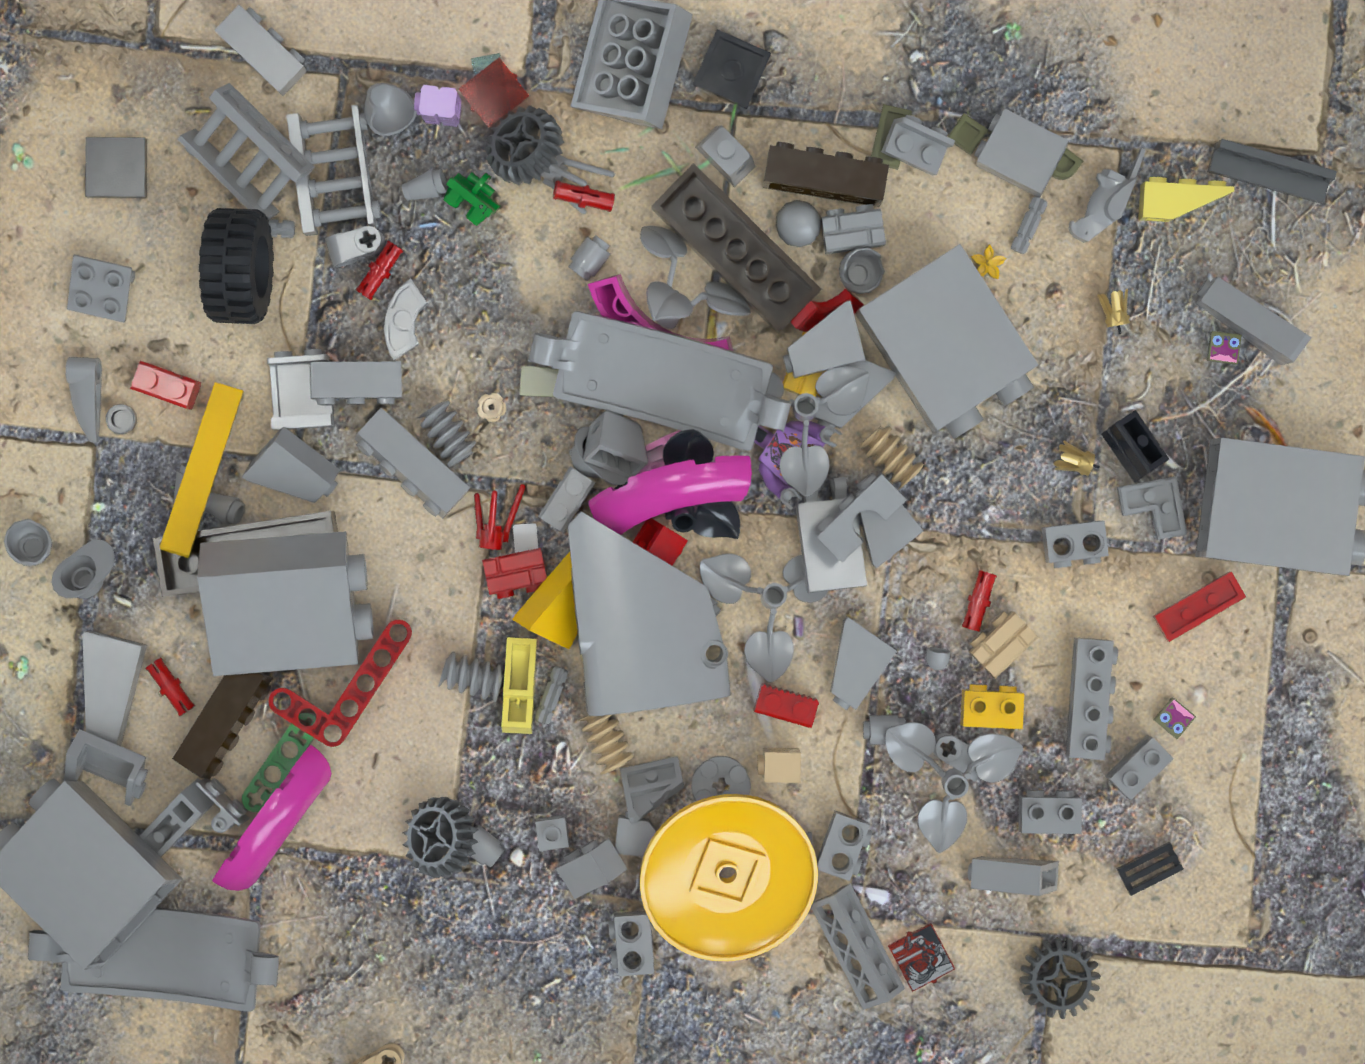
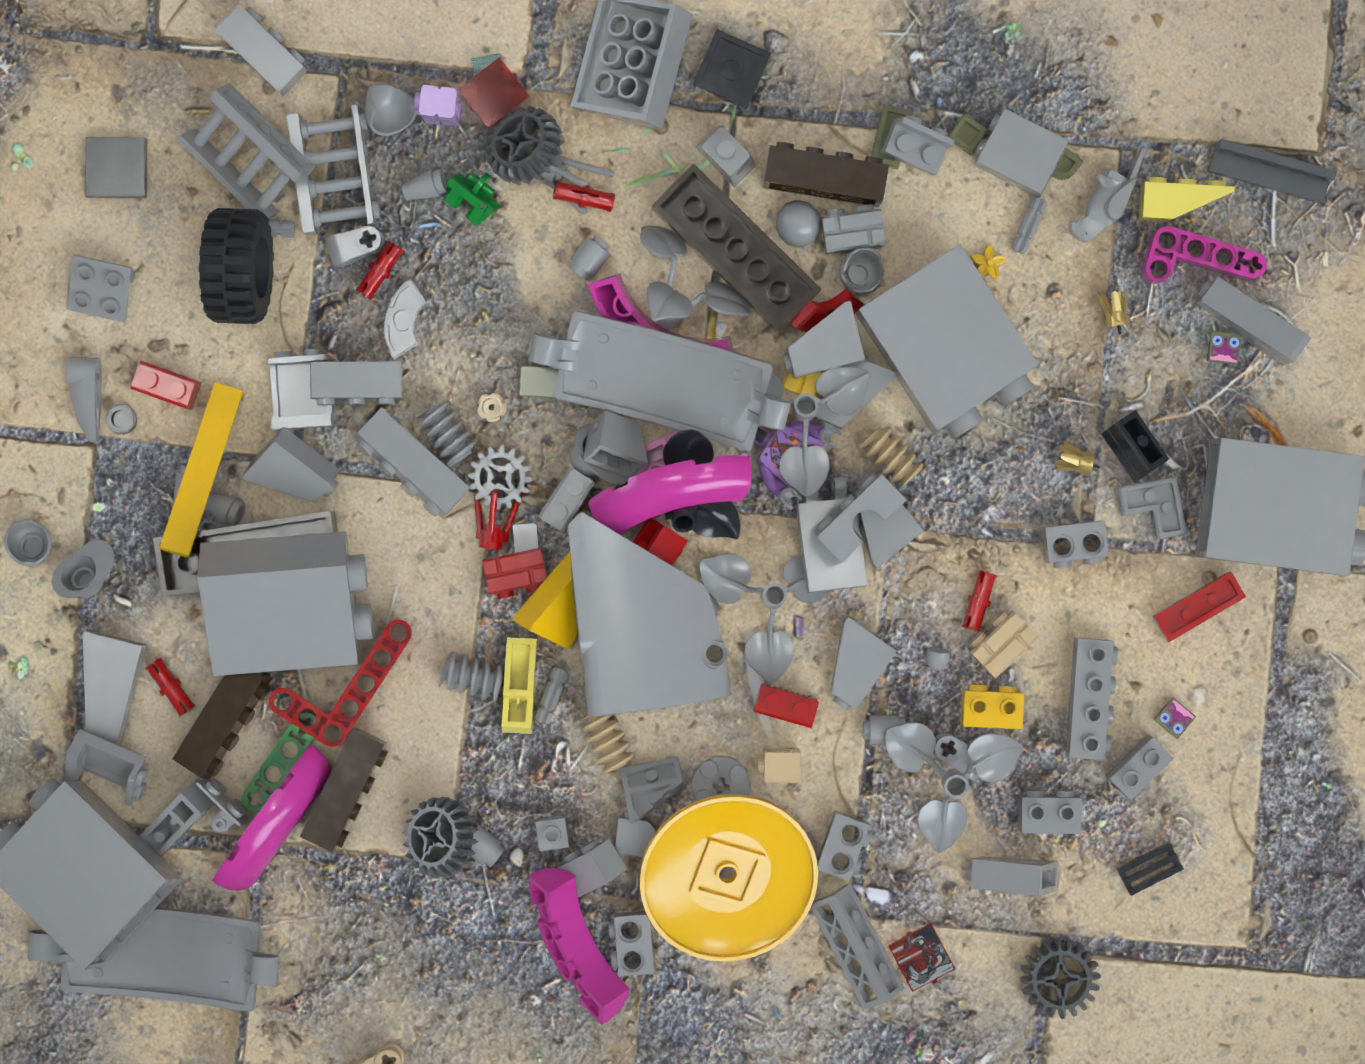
none -> dark brown brick [300,727,388,852]
none -> light grey gear [468,446,533,510]
none -> dark pink brick [529,868,630,1025]
none -> dark pink beam [1141,226,1267,284]

